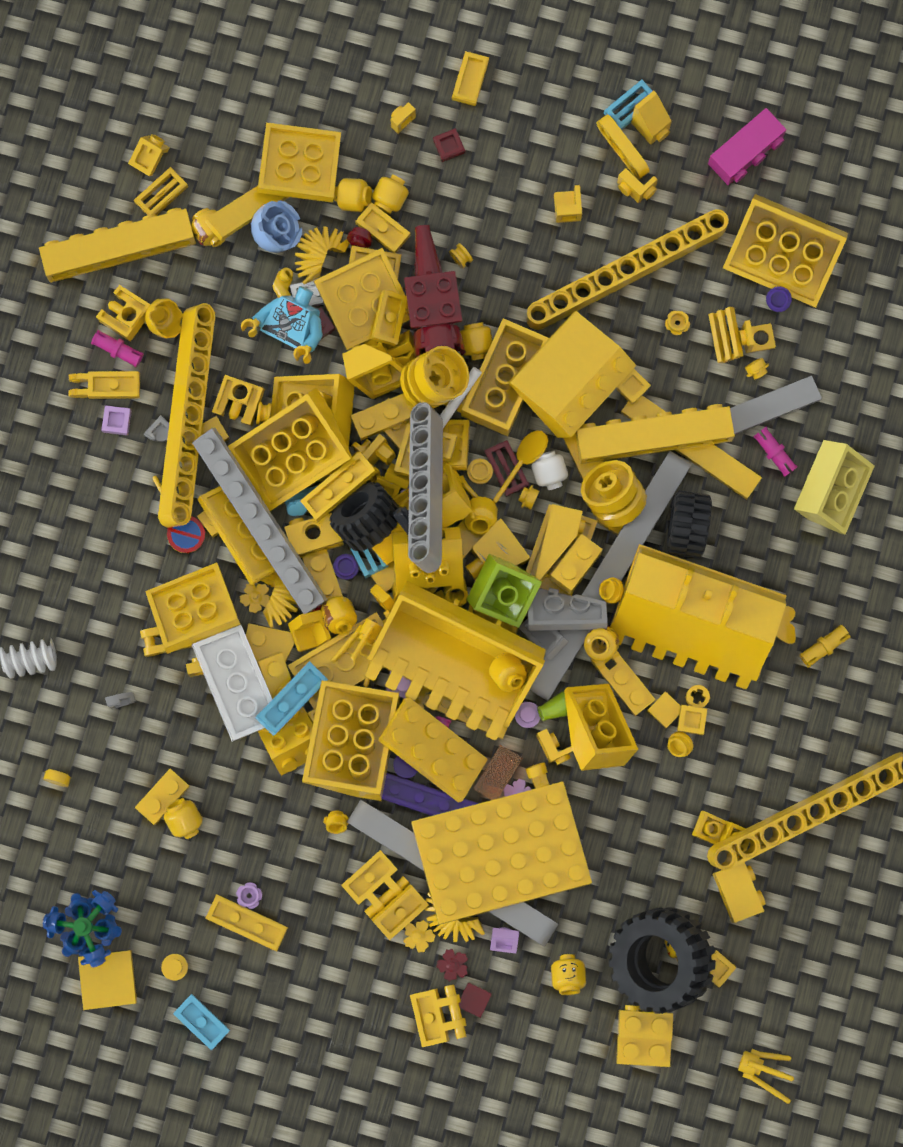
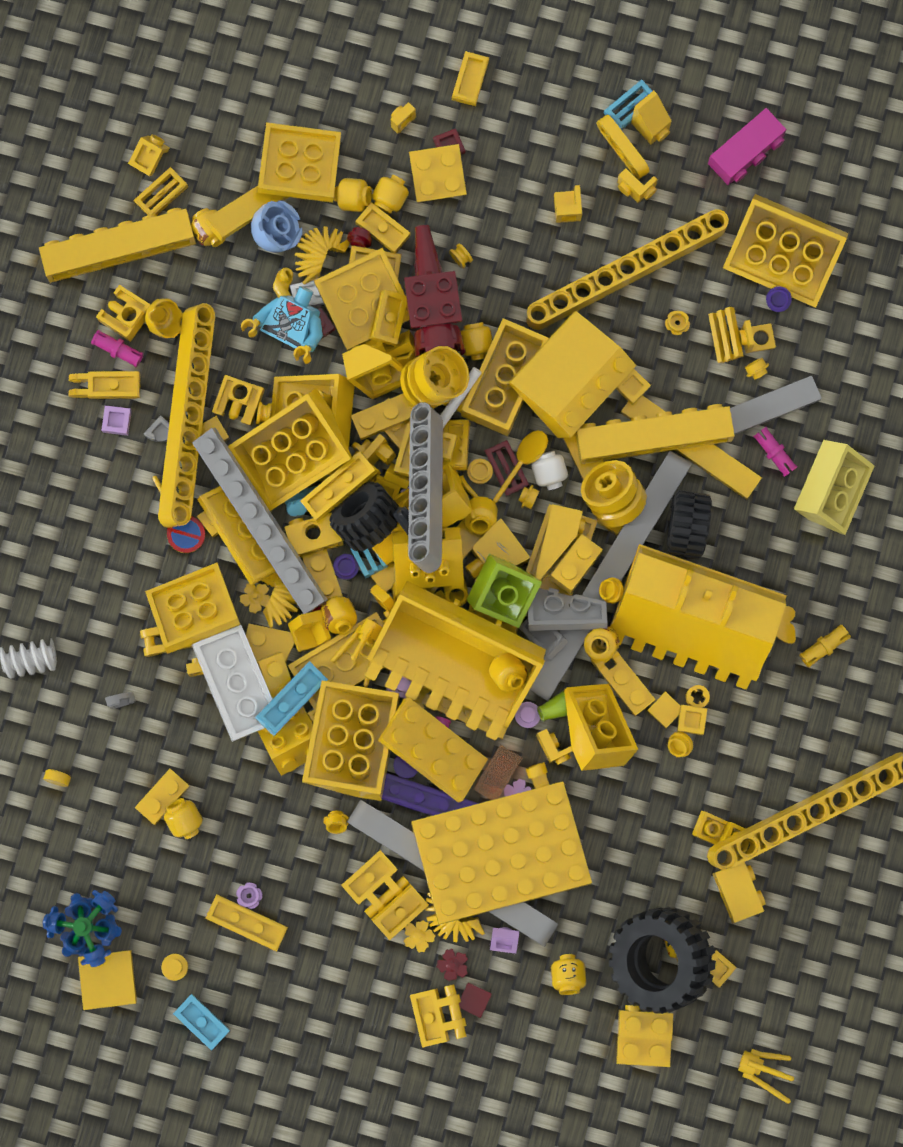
none -> yellow plate [409,144,467,203]

